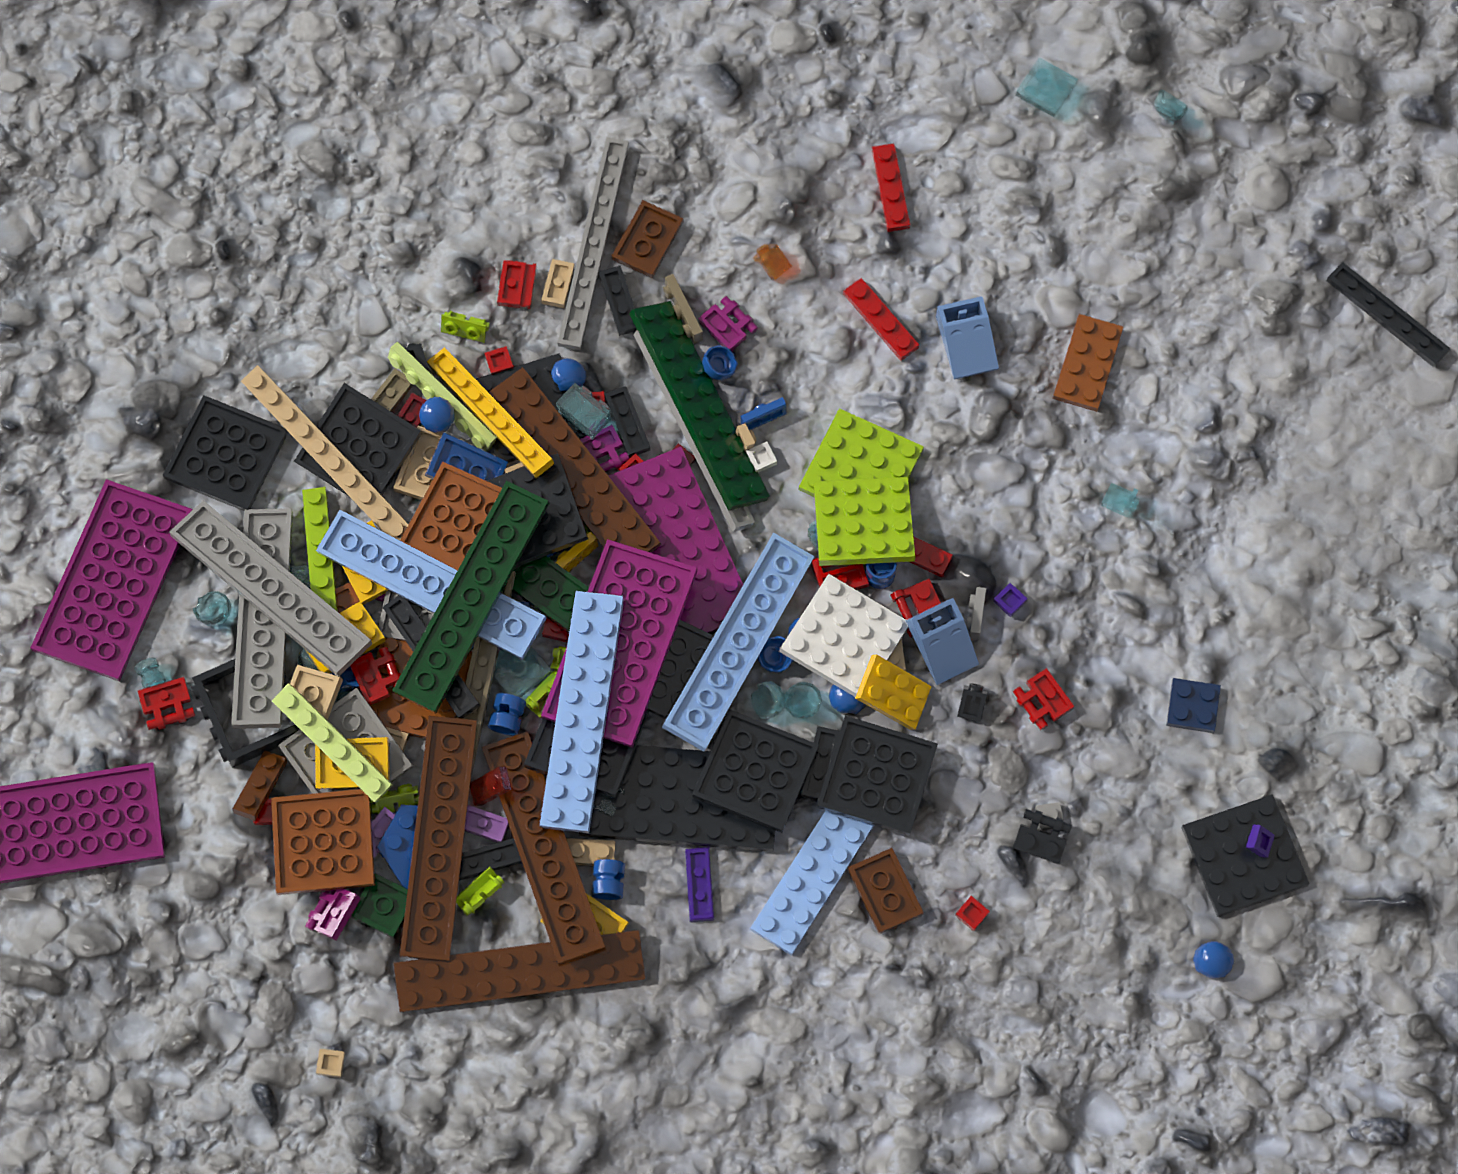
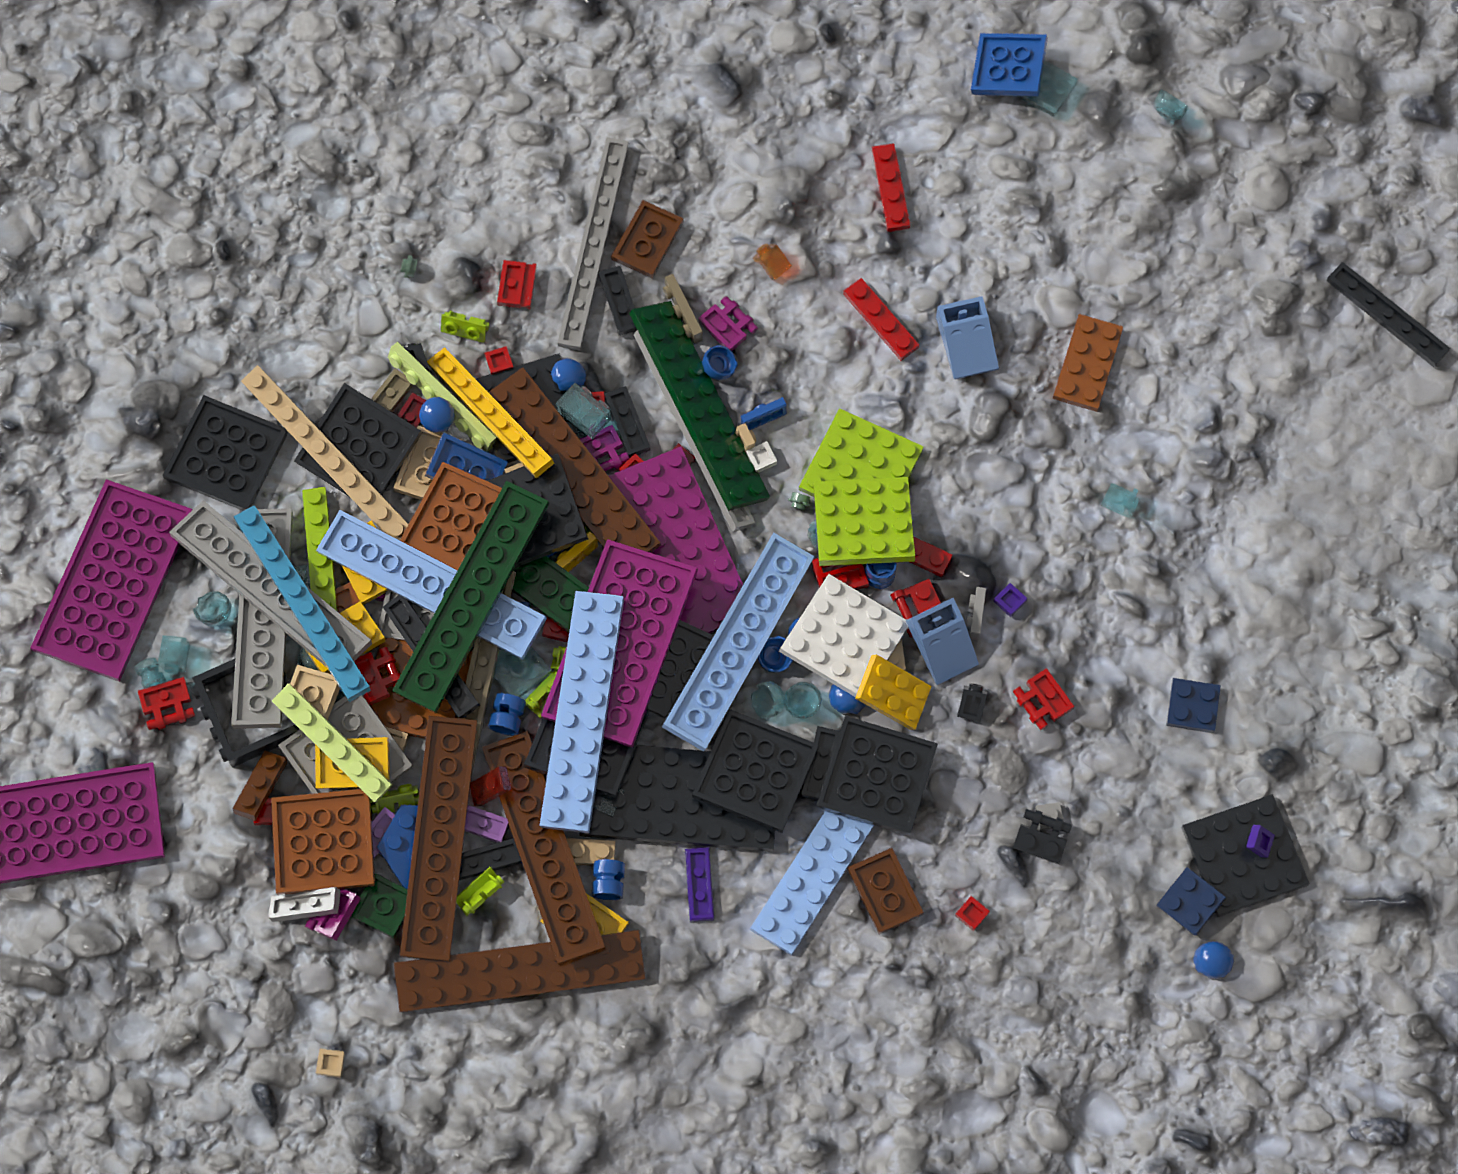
tan plate [542,259,575,308] -> none
none -> clear light blue brick [158,635,190,674]
none -> dark azure plate [234,505,371,703]
none -> light grey plate [268,887,340,922]
none -> sand green plate [400,255,417,278]
none -> sand green plate [788,492,811,510]
none -> blue plate [971,33,1048,96]
none -> dark blue plate [1156,867,1226,937]

